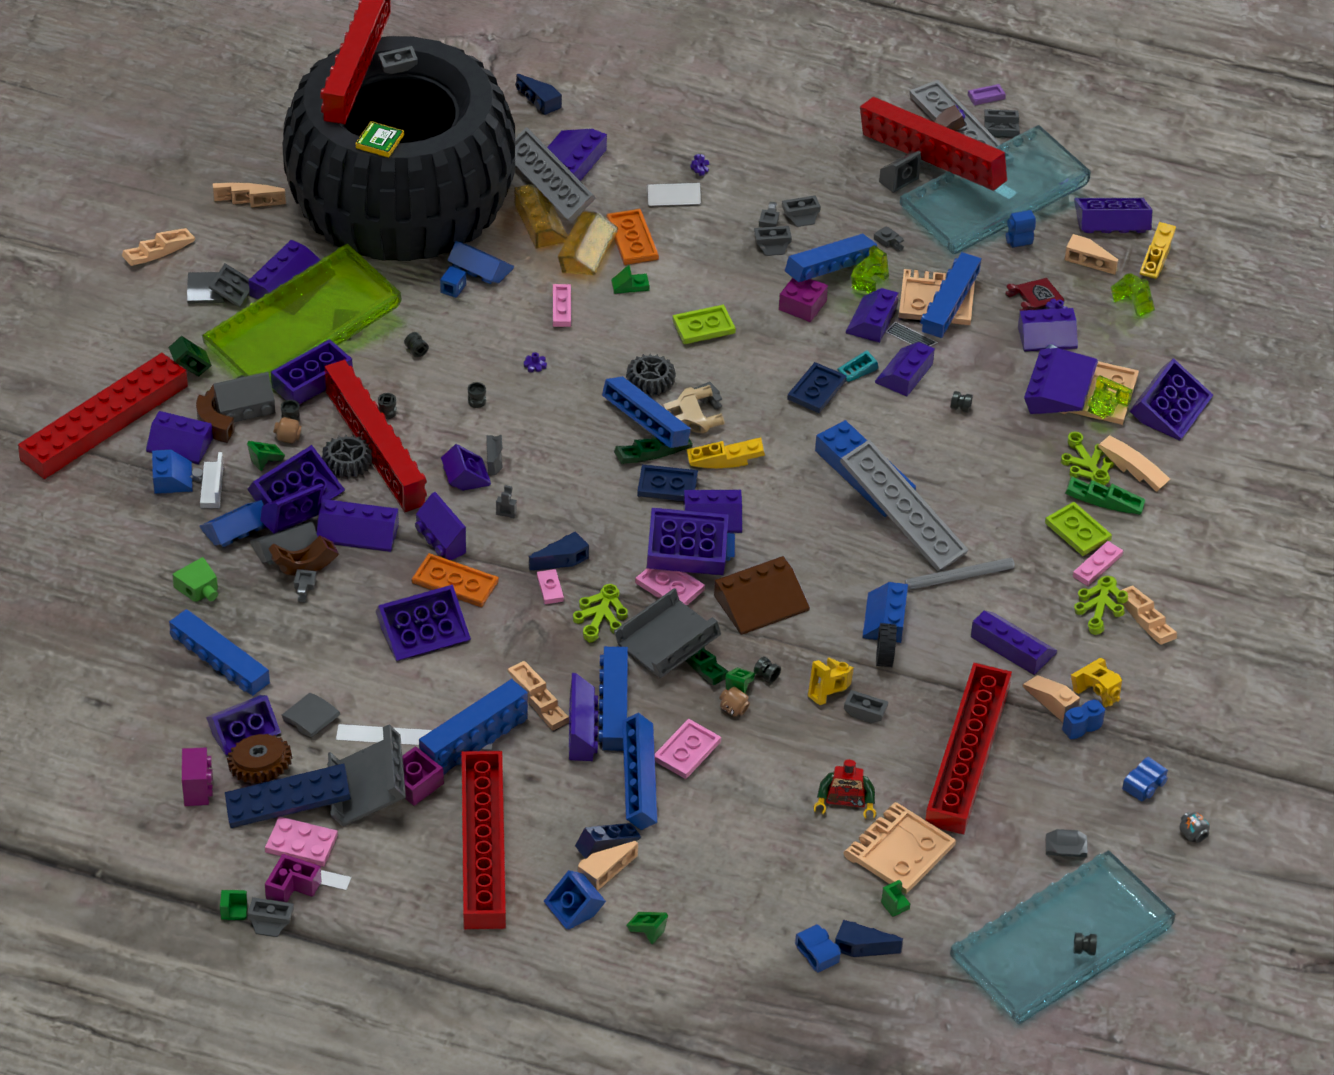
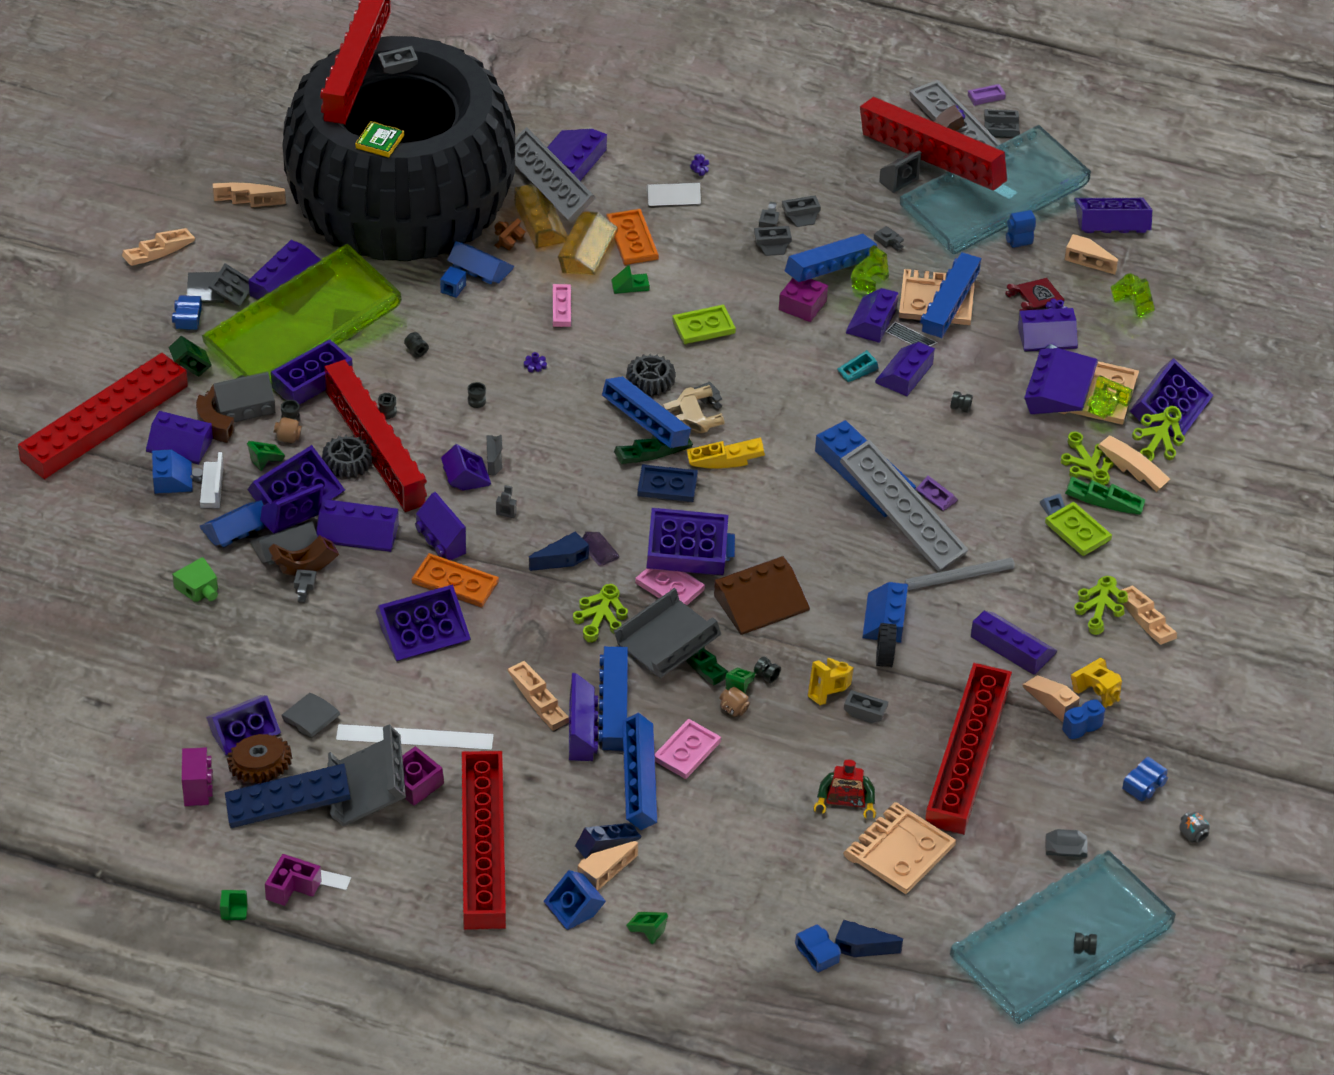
blue brick [169,609,270,696] -> none
dark grey slope [248,897,294,937] -> none
bright pink plate [265,817,338,867] -> none
blue brick [419,679,528,775] -> none
dark blue slope [515,73,562,115] -> none
bright pink plate [537,569,564,604] -> none
dark purple slope [684,490,742,533] -> none
dark blue plate [787,362,847,413] -> none
green panel [881,880,911,917] -> none
bright pink plate [1073,541,1123,586] -> none
yellow slope [1139,222,1176,279] -> none
none -> blue brick [172,295,202,330]
none -> dark orange hips [494,218,526,251]
none -> clear purple slope [582,532,620,566]
none -> medium lavender slope [916,475,958,511]
none -> sand blue slope [1040,494,1065,516]
none -> lime plant [1132,406,1185,462]

